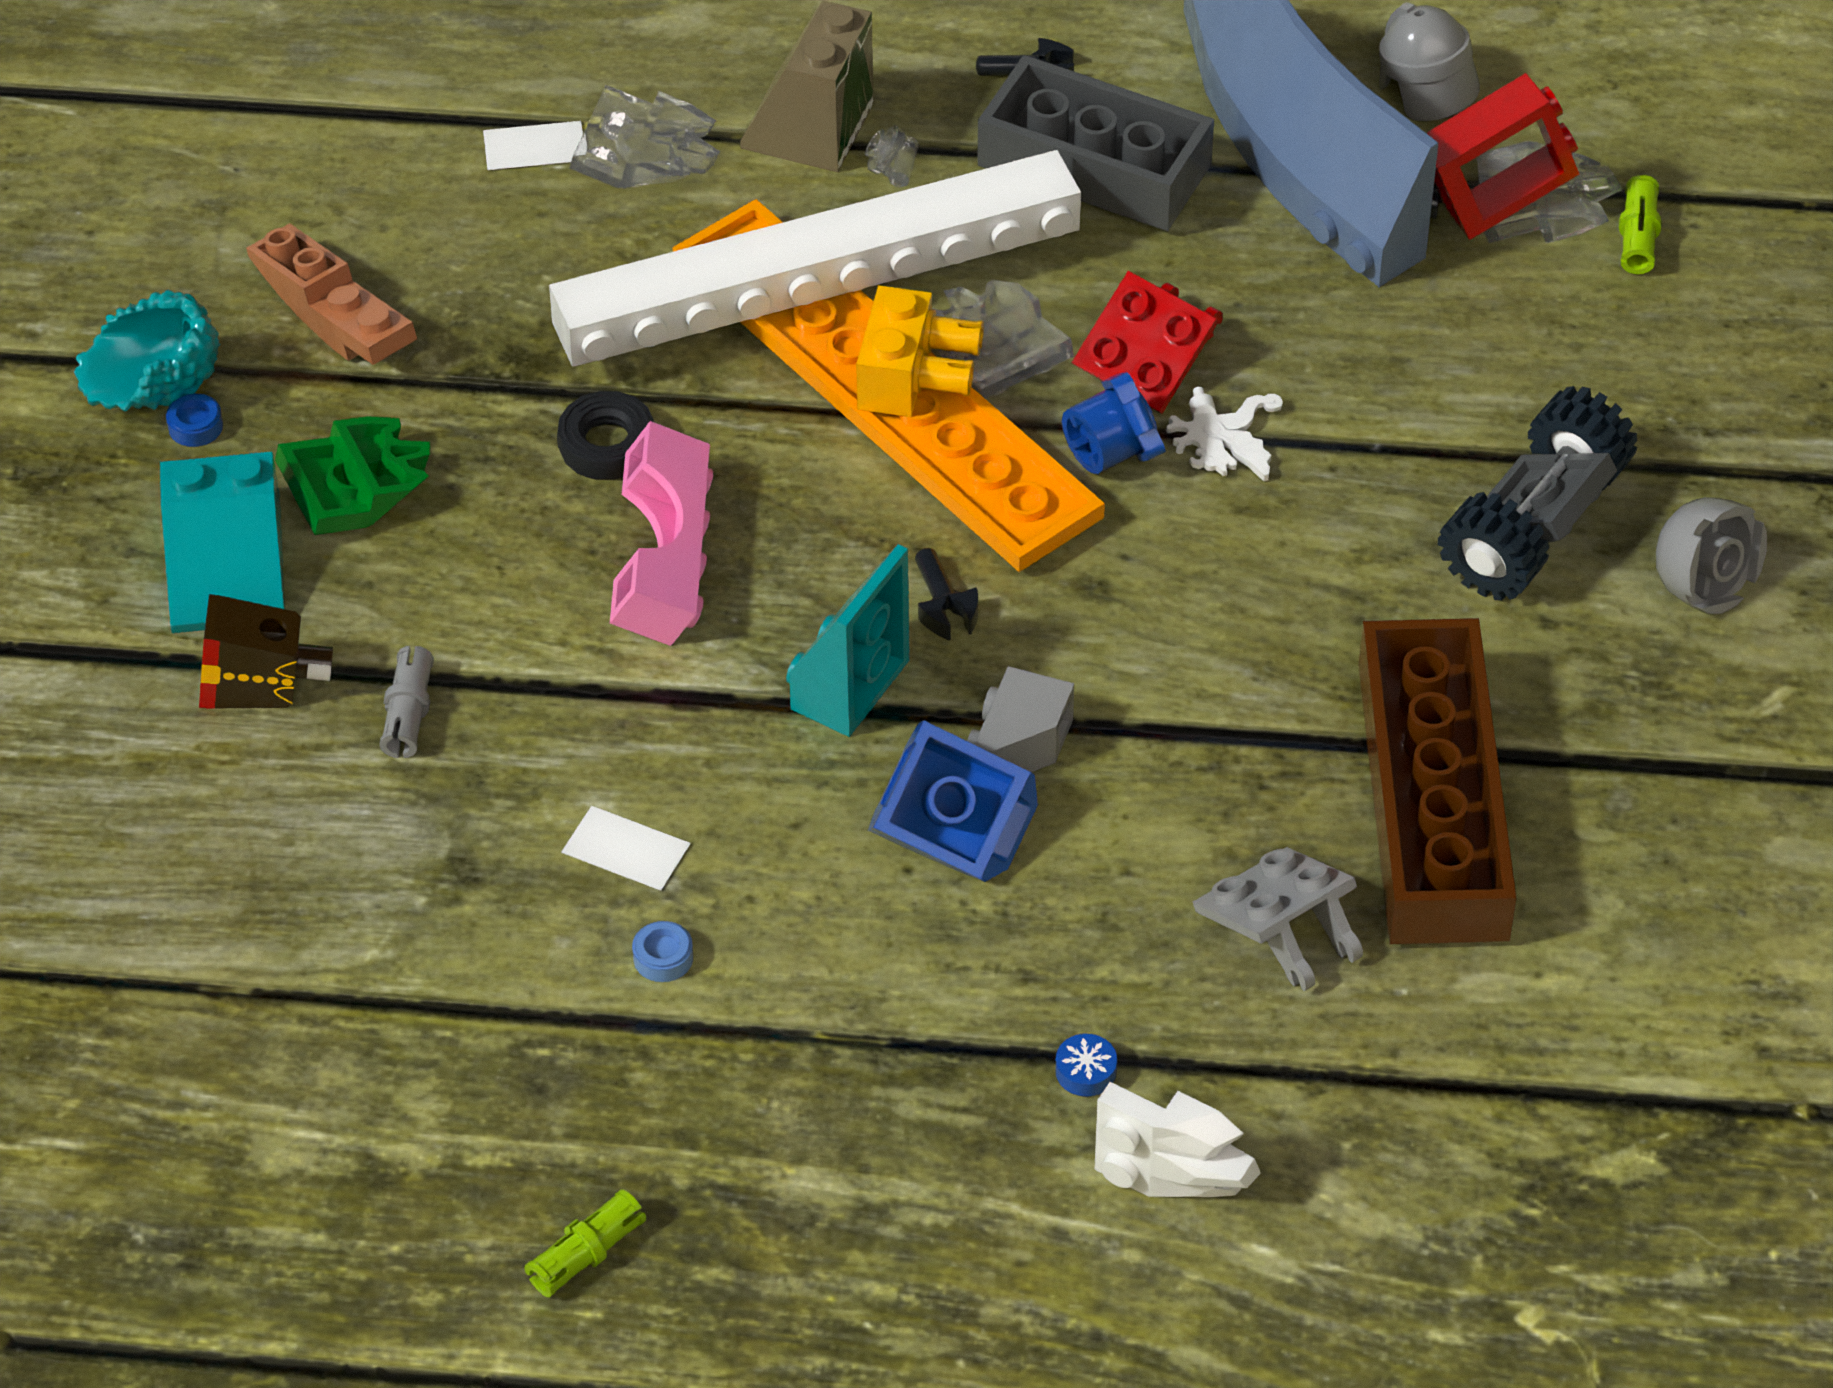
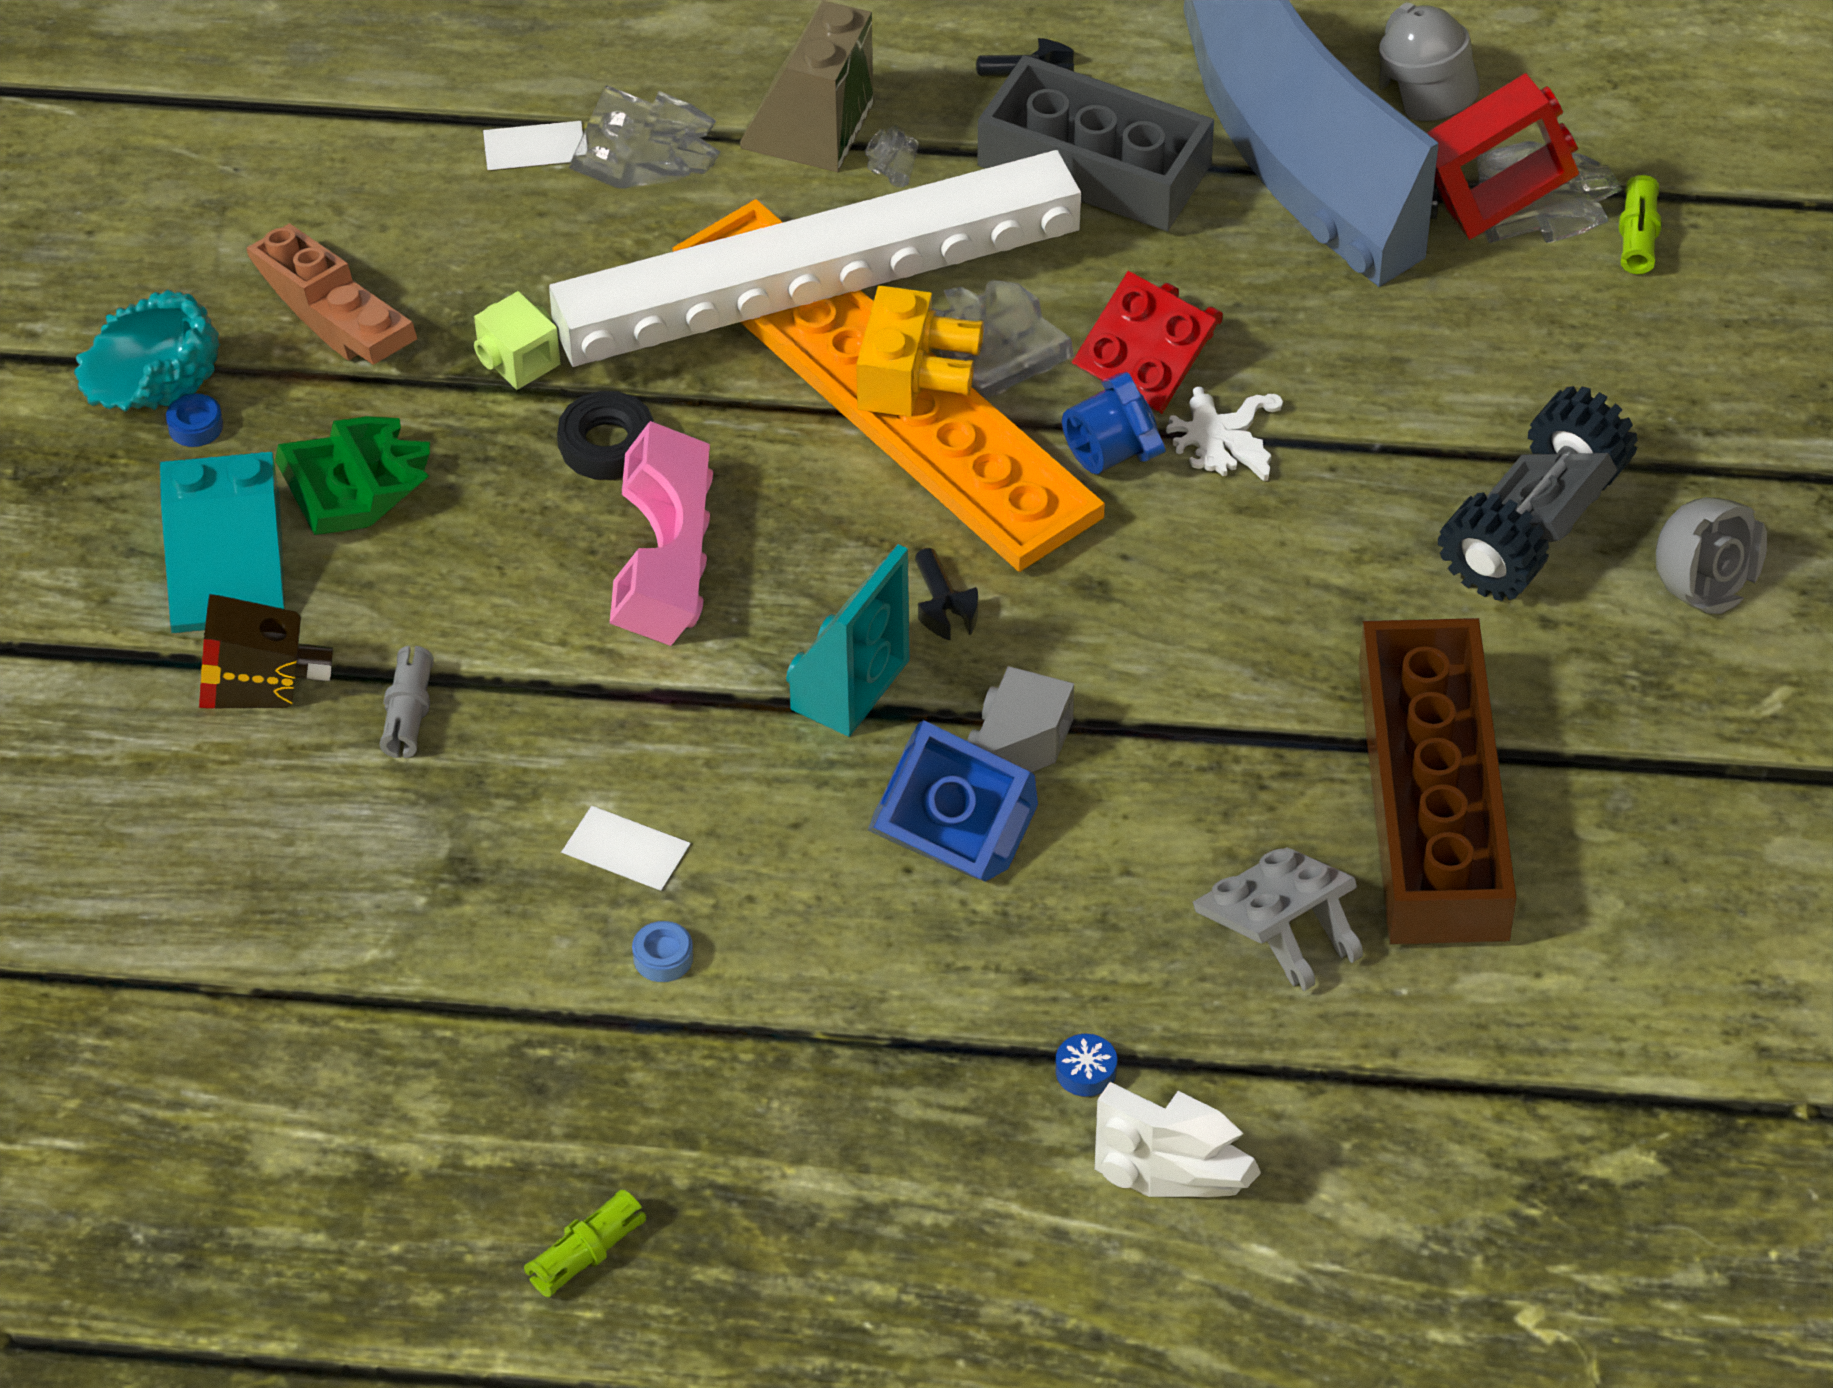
none -> yellowish green brick [474,291,561,390]

